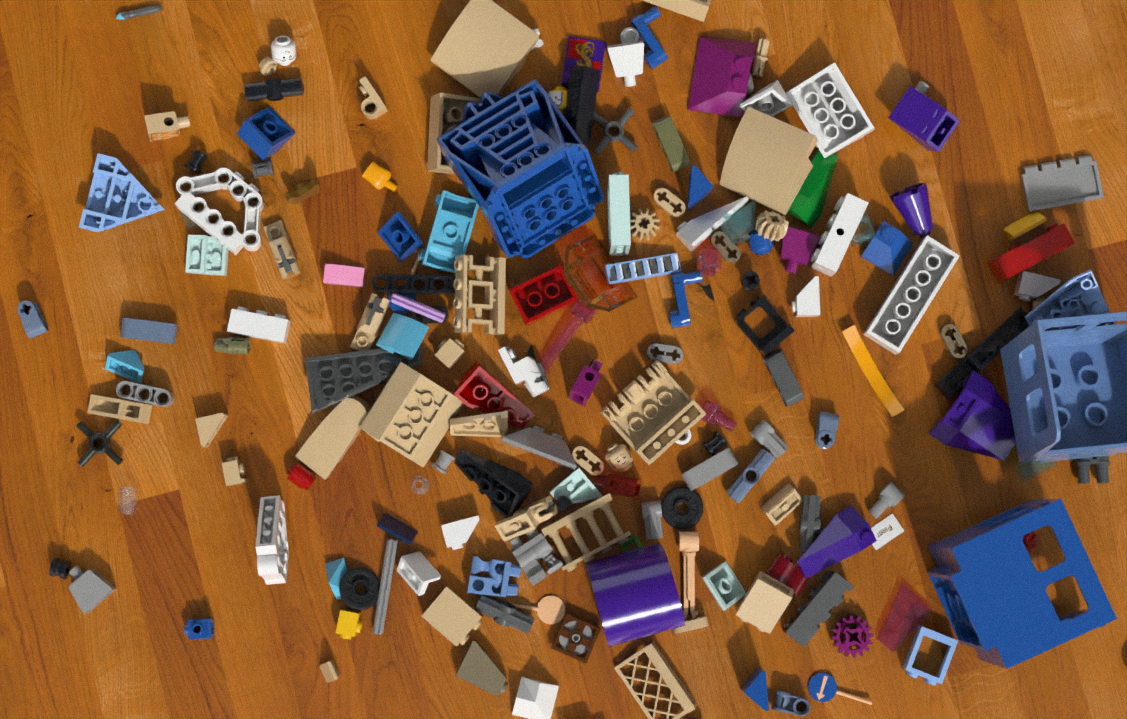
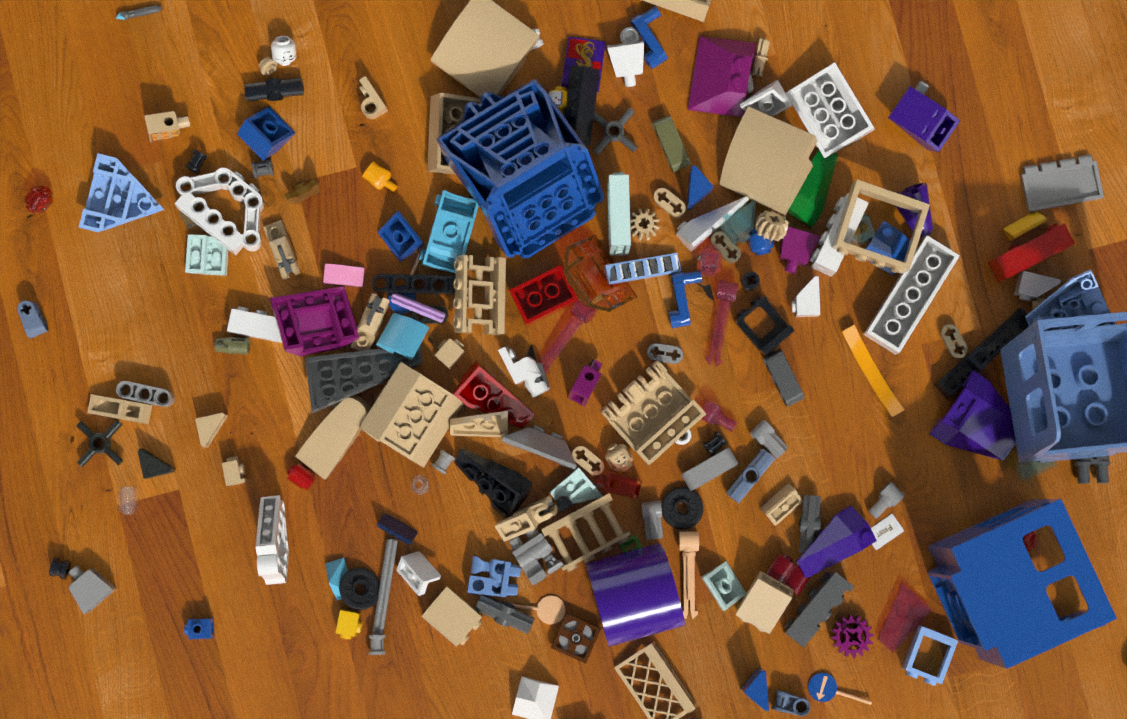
medium azure slope [105,350,144,384] -> none
sand blue beam [120,318,178,344] -> none
tan slope [320,660,340,683] -> none
white slope [441,515,480,550] -> none
dark tan slope [456,640,508,696] -> none
tan beam [672,616,709,634] -> none
sand blue piece [815,411,839,449] -> none
none -> clear red head [24,185,53,213]
none -> pearl dark grey slope [138,449,176,479]
none -> magenta slope [270,286,359,356]
none -> light grey bush [368,634,386,655]
none -> clear pink piece [705,280,738,367]
none -> tan window [832,180,930,274]

